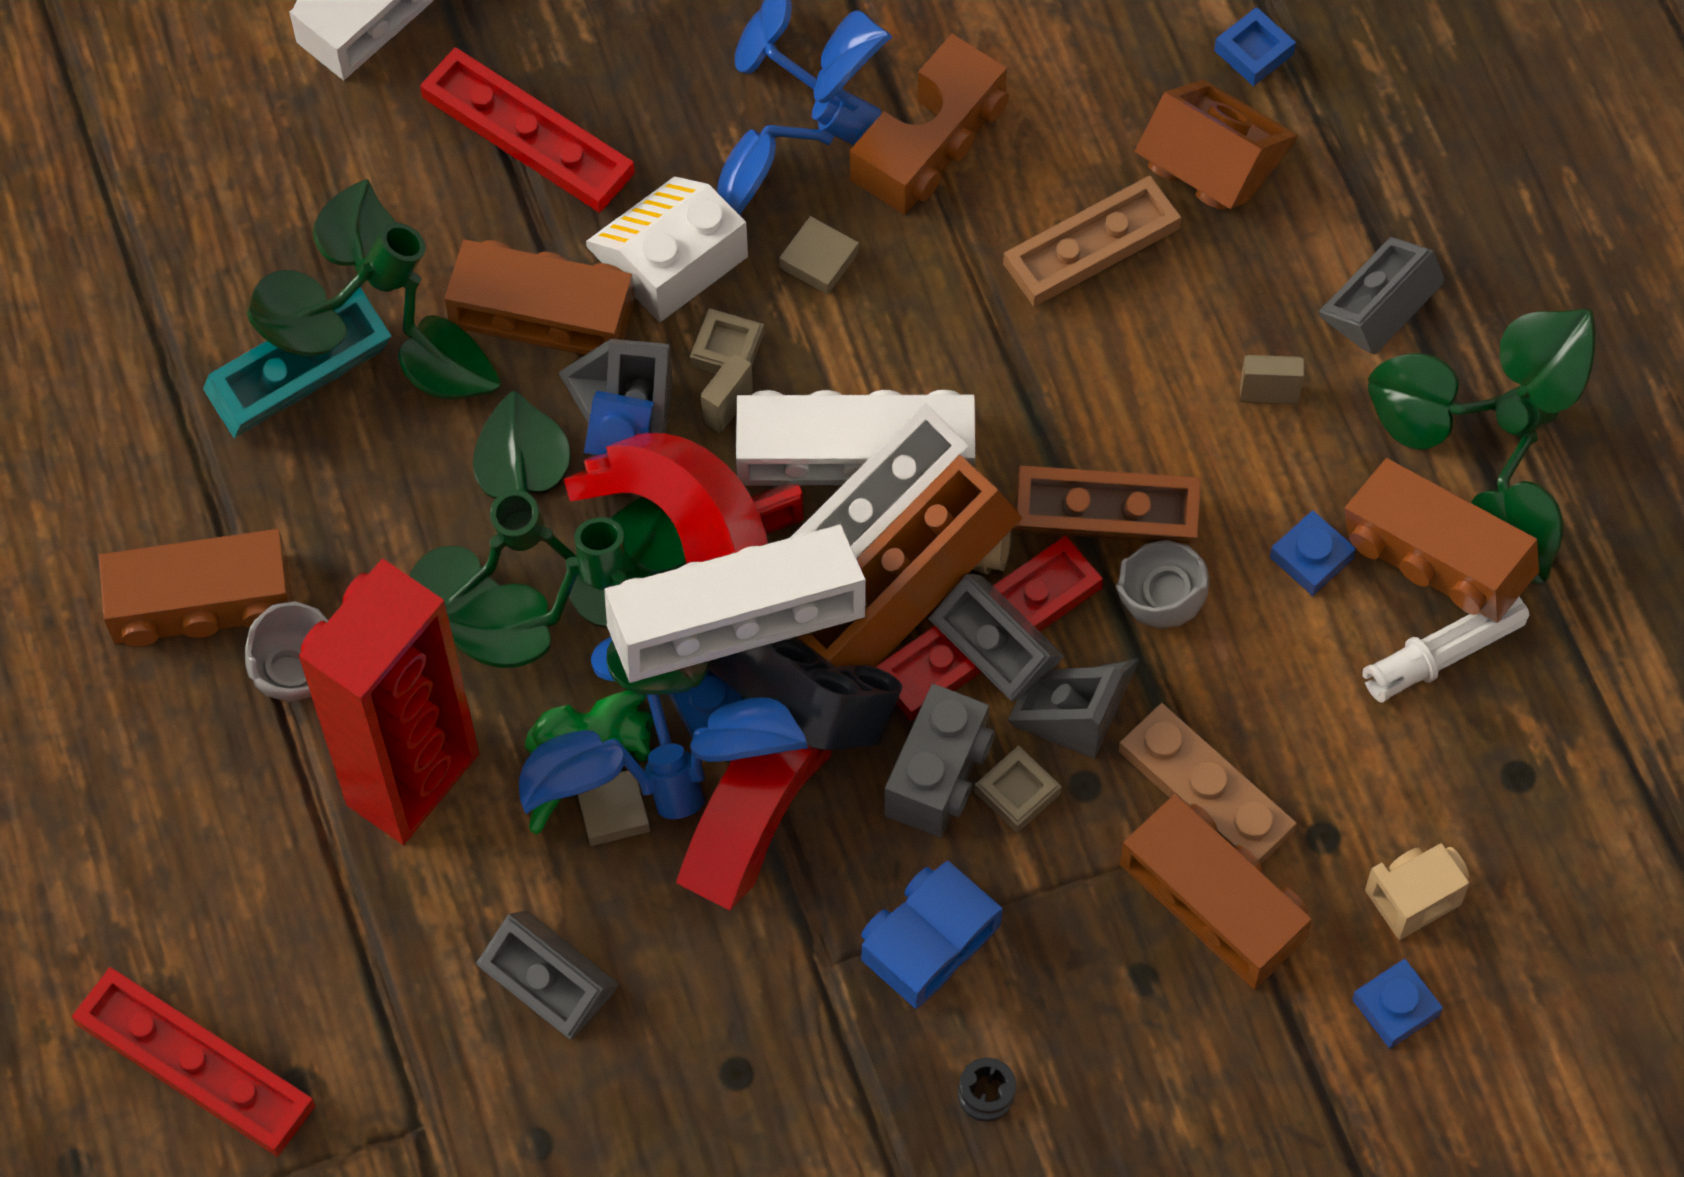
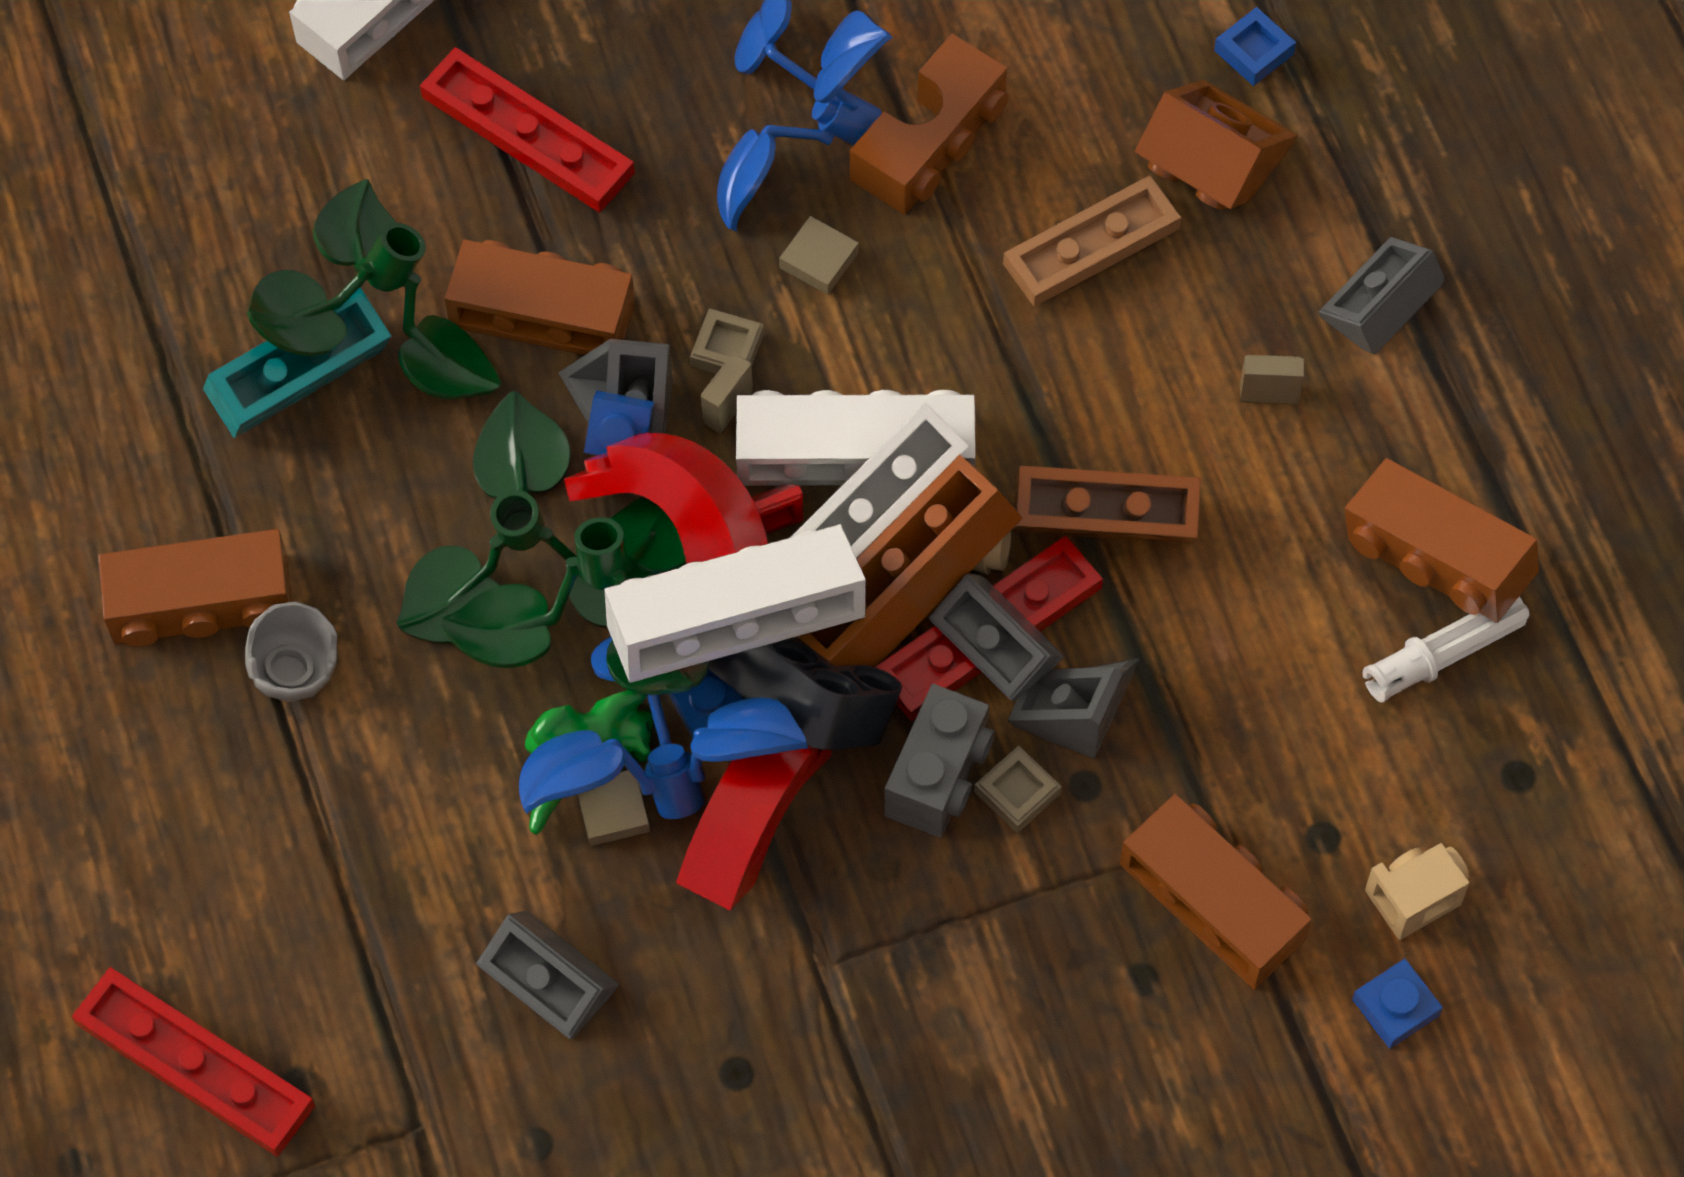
red brick [298,558,480,846] -> none
white slope [586,176,748,323] -> none
blue brick [861,860,1003,1009] -> none
black bush [957,1057,1016,1122] -> none
light grey hair [1116,539,1209,629] -> none
medium nougat plate [1118,703,1297,864] -> none
blue plate [1269,510,1356,596] -> none
dark green plant [1368,308,1595,583] -> none

